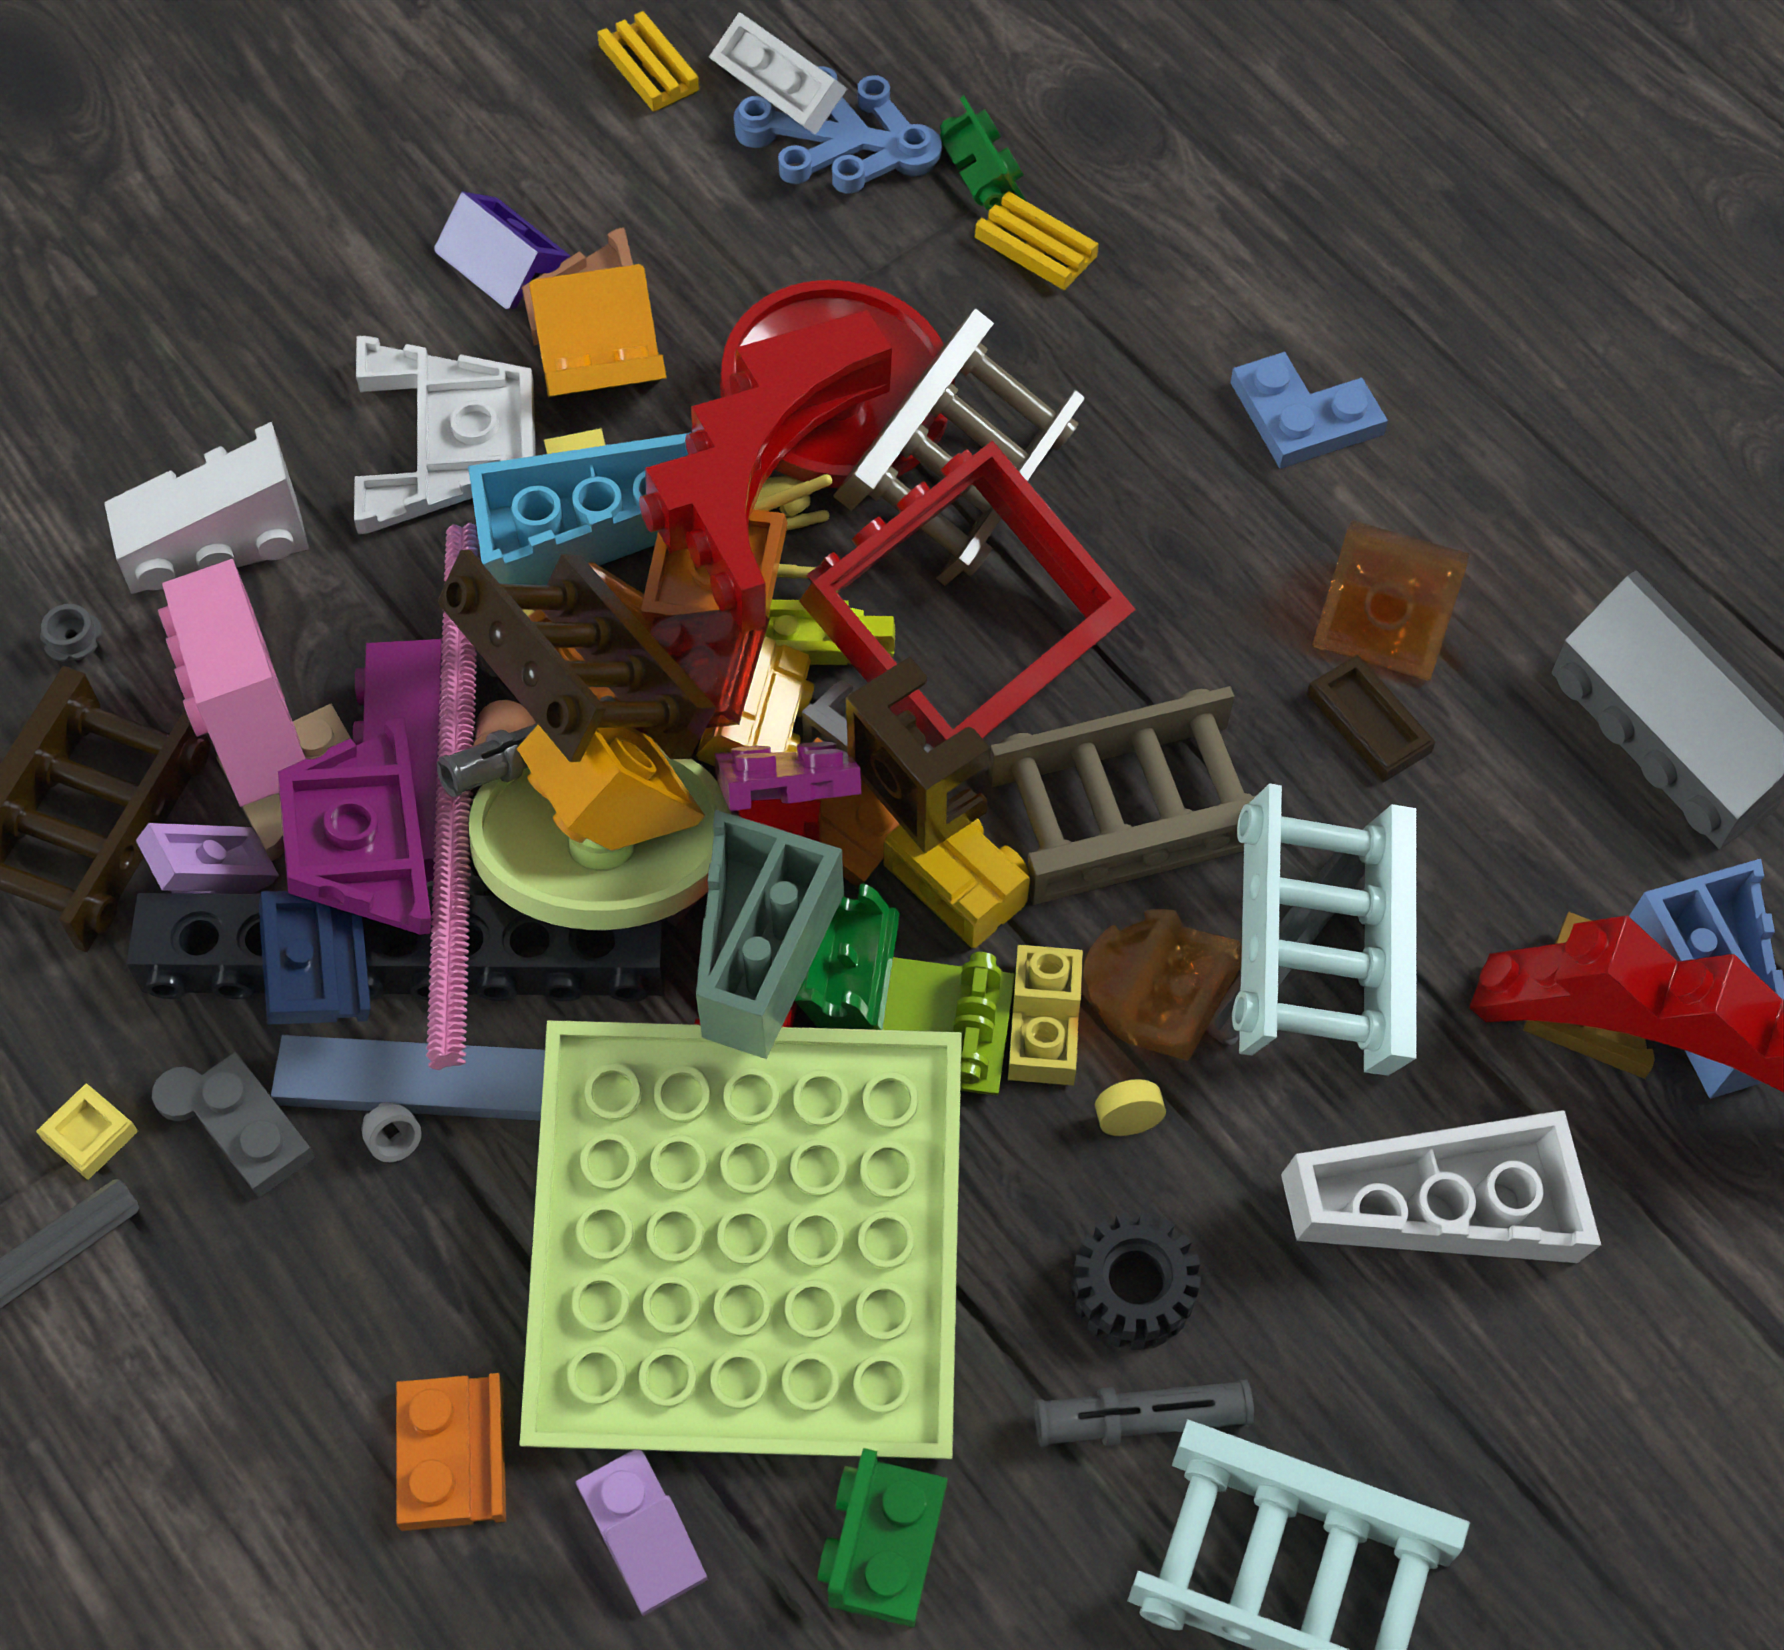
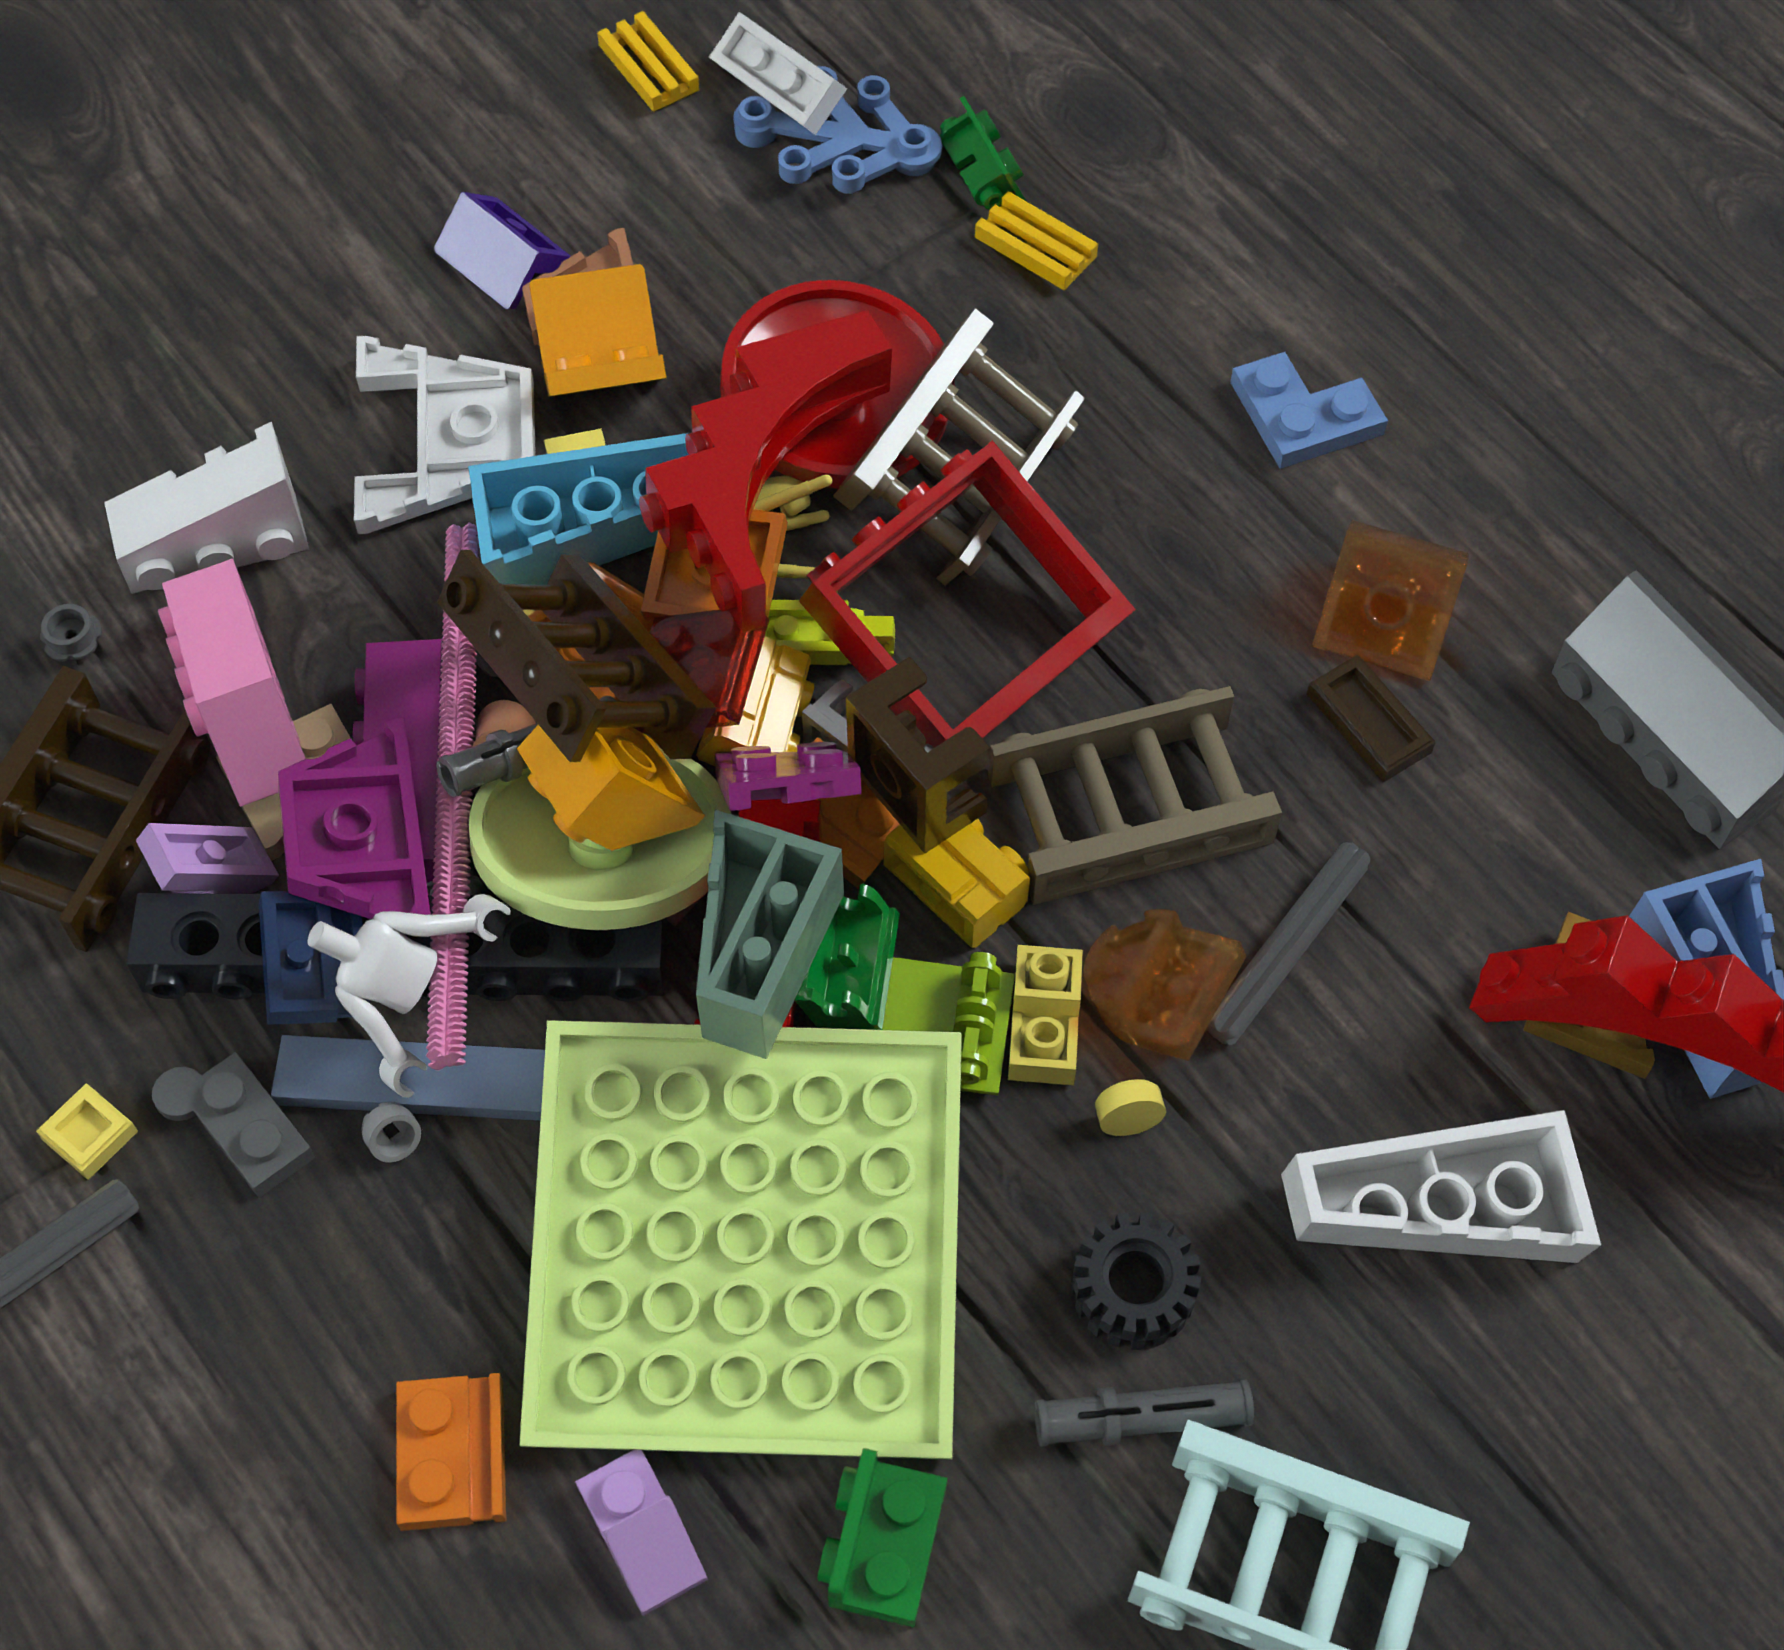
light aqua fence [1232,784,1416,1076] -> none
none -> white piece [308,894,511,1098]

